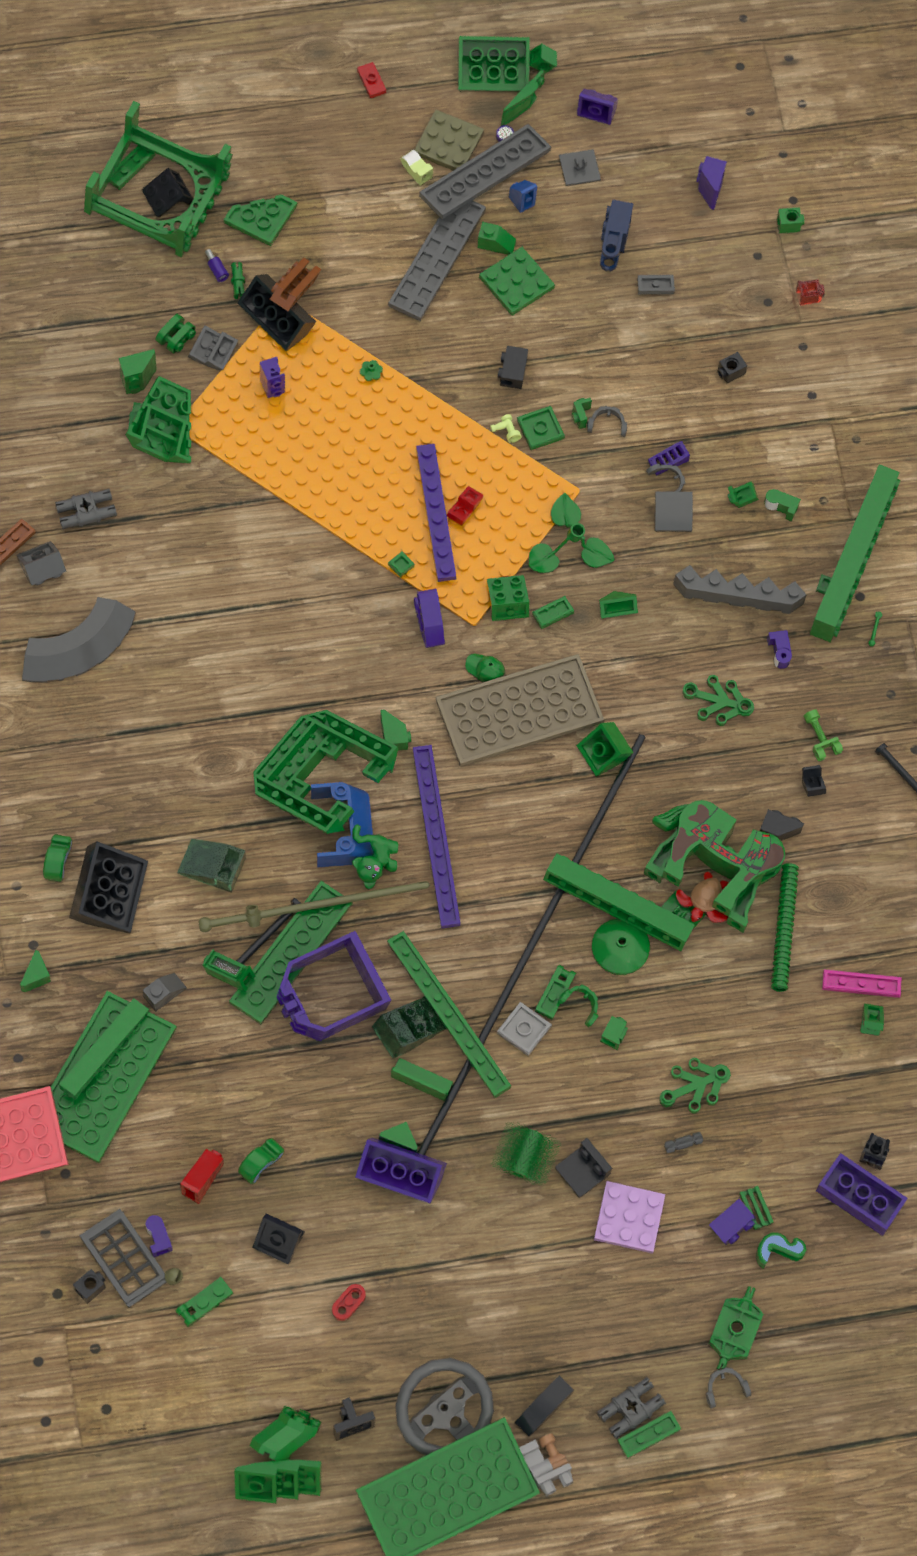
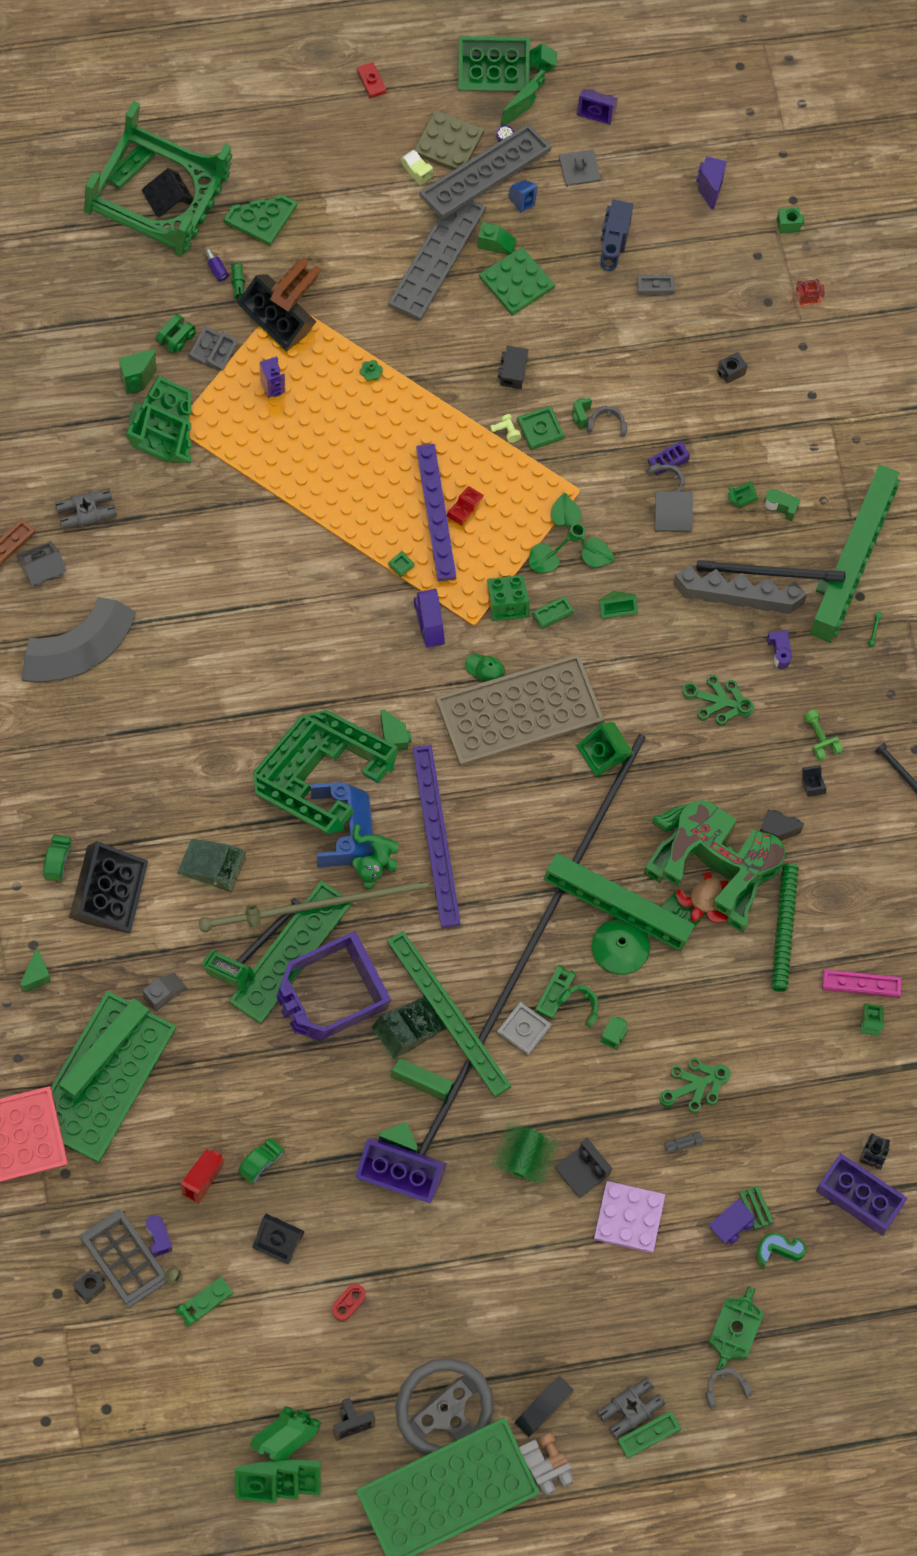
none -> black piece [696,560,846,582]

